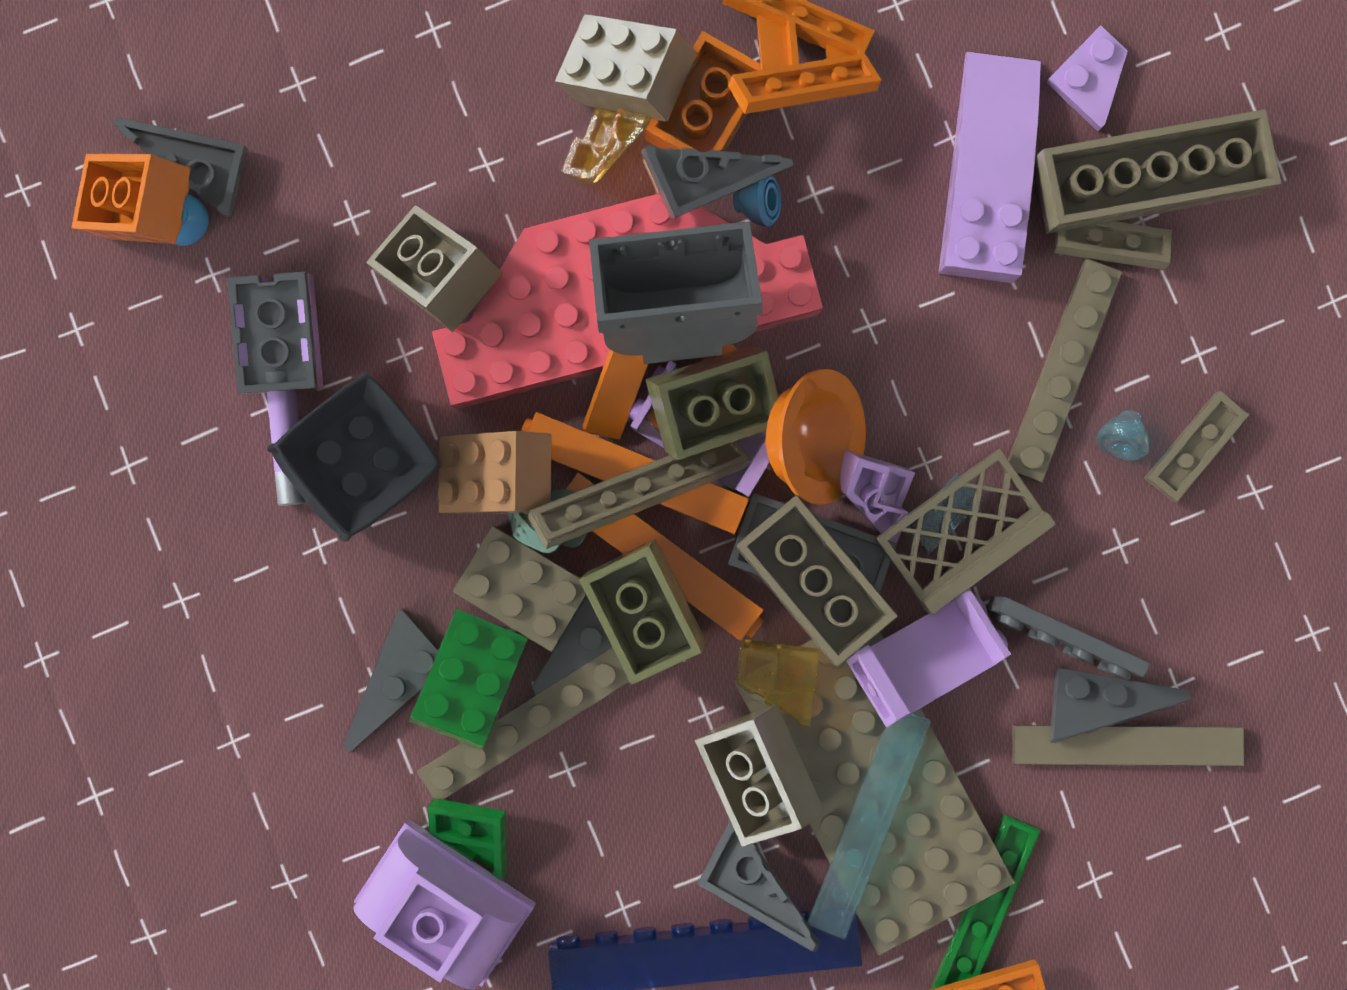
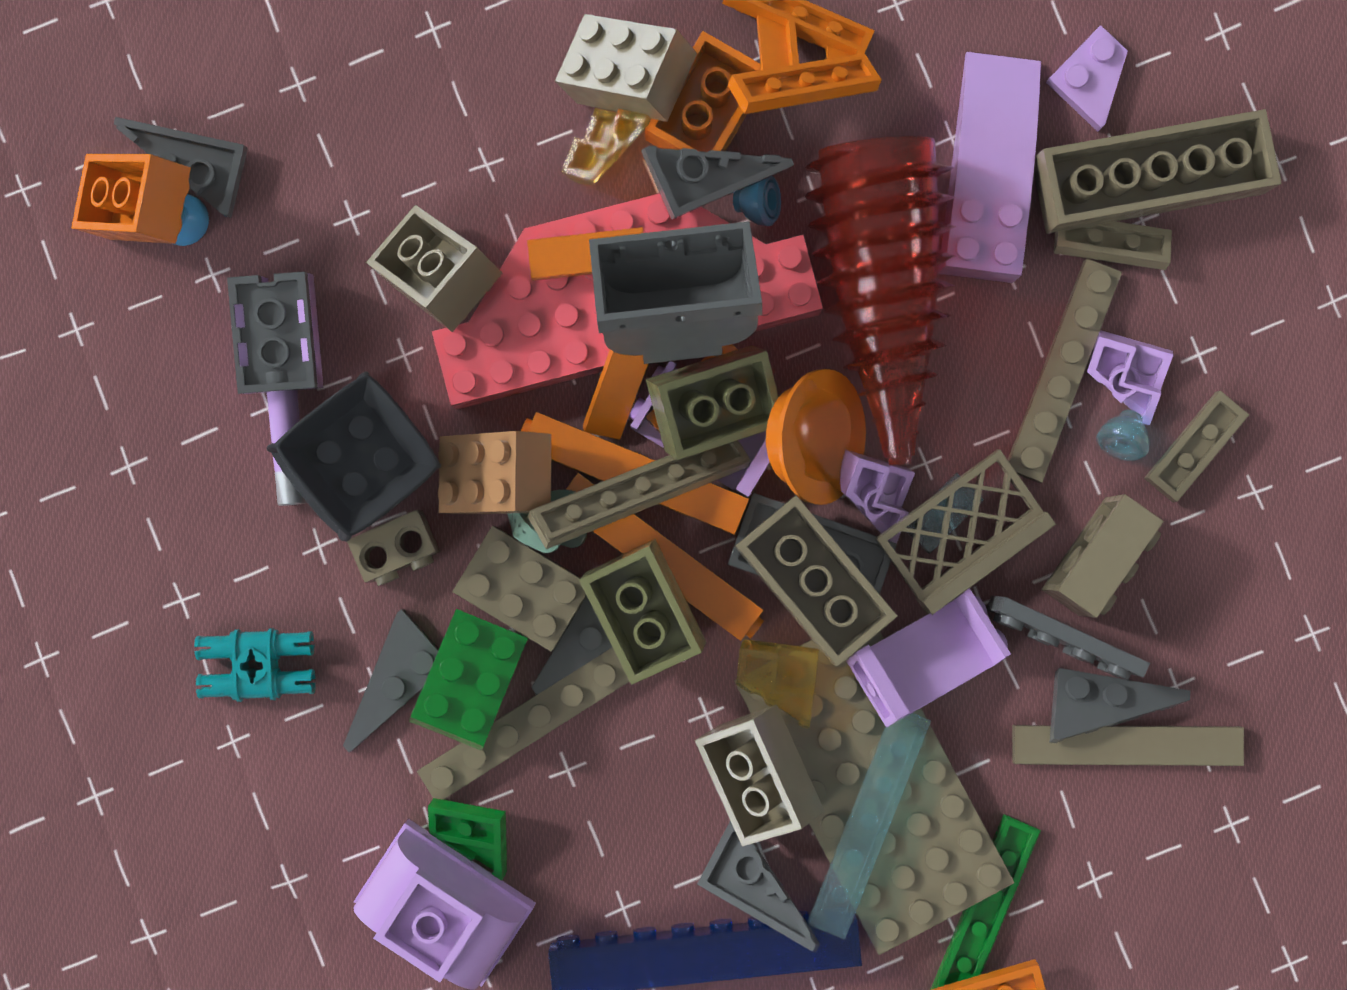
none -> teal pin [194,628,316,702]
none -> dark tan brick [347,510,440,586]
none -> orange tile [527,227,644,281]
none -> clear red cone [805,136,956,465]
none -> dark tan brick [1041,494,1164,618]
none -> lavender slope [1087,330,1173,425]

